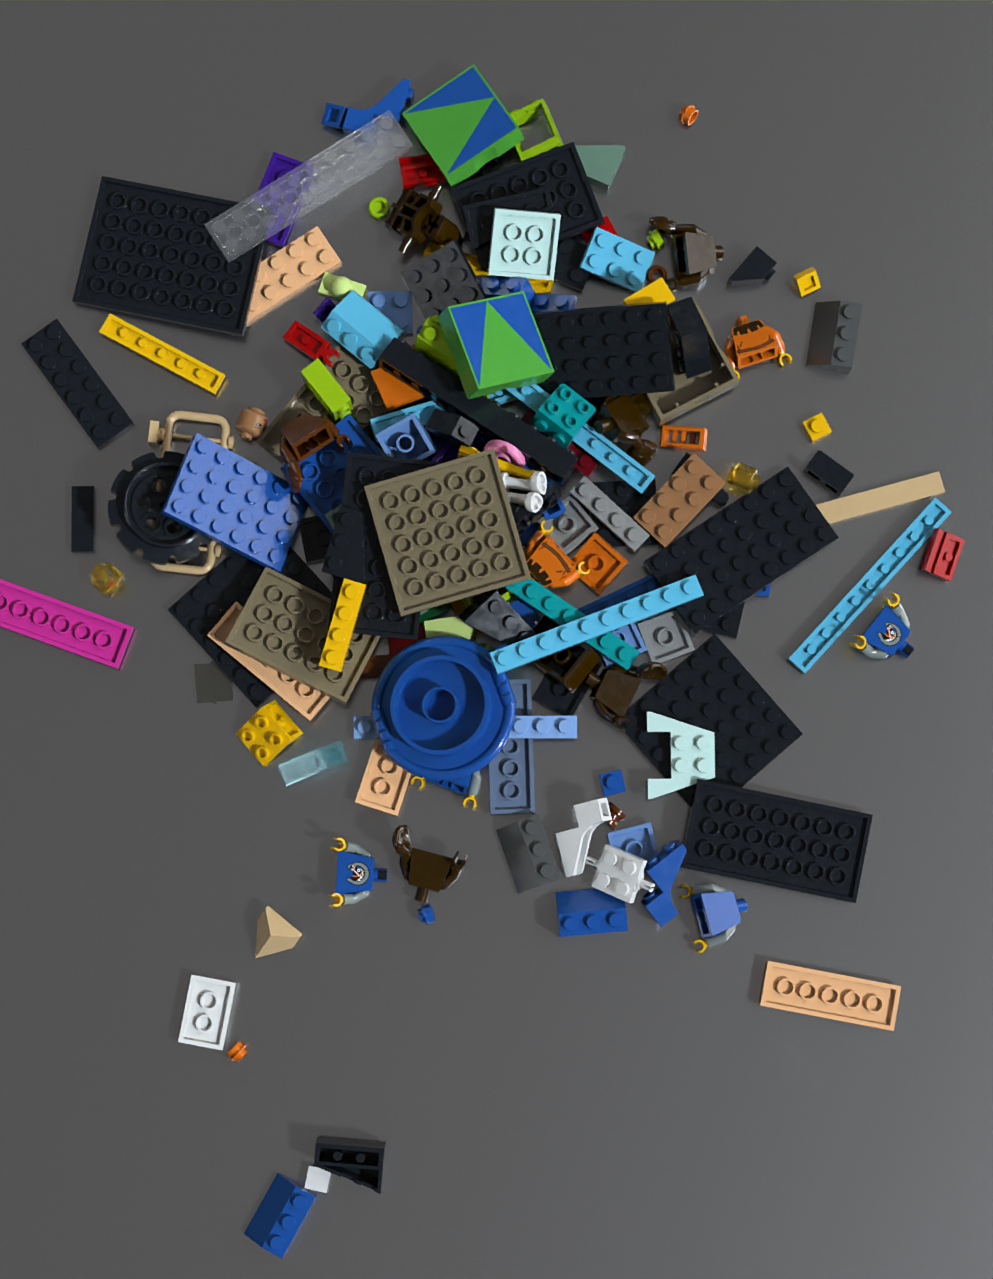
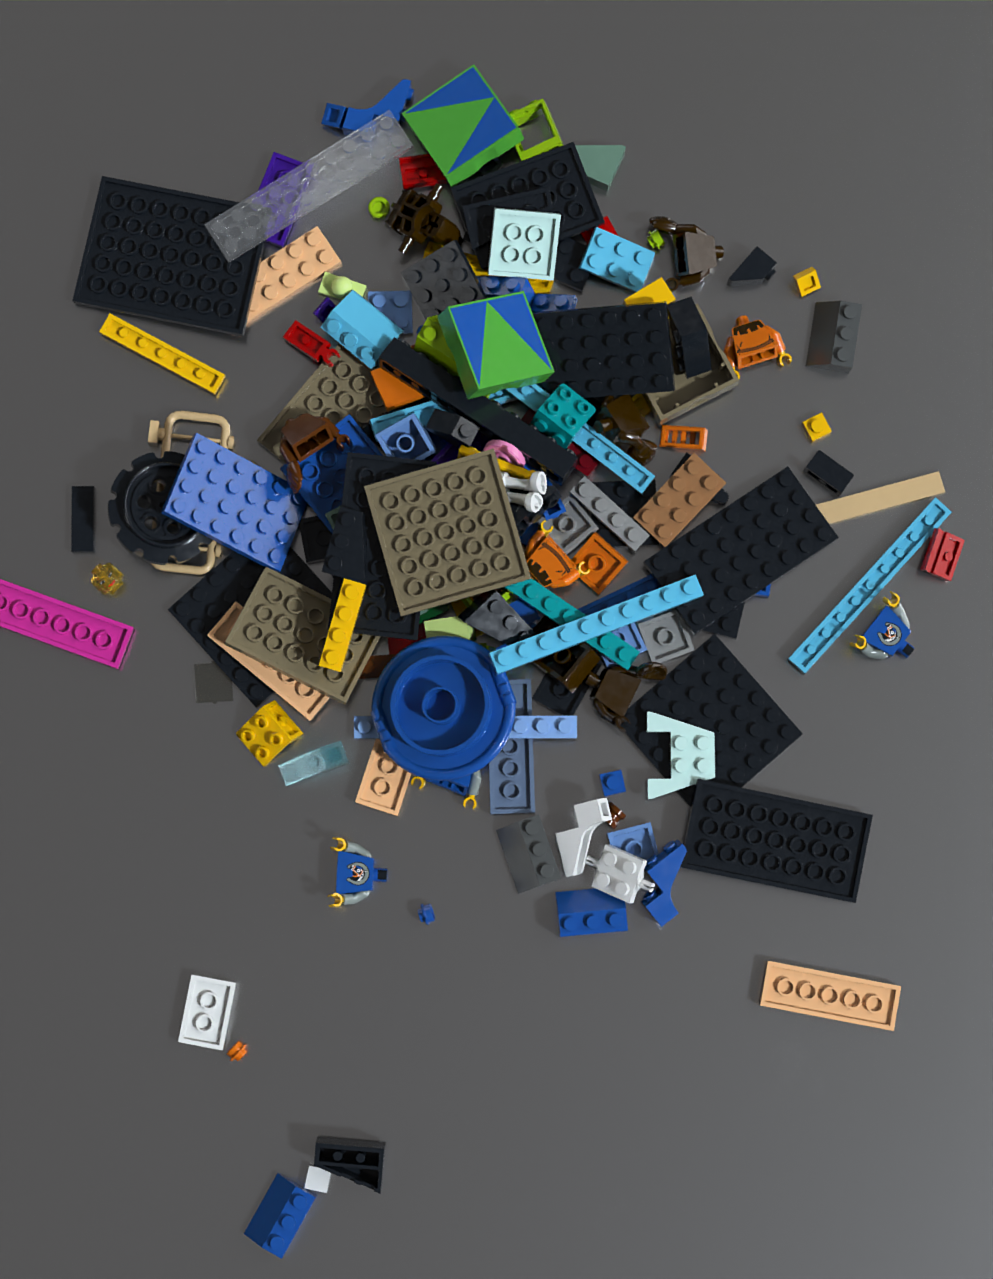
black plate [21,319,134,450] -> none
medium nougat head [235,406,267,441] -> none
tan slope [255,906,302,958] -> none
lime window [300,358,353,422] -> none
dark brown torso [392,825,468,903] -> none
reddish brown plate [645,265,667,284] -> none
orange plate [679,105,699,125] -> none
torso [679,883,748,953] -> none
clear yellow head [727,463,761,494] -> none

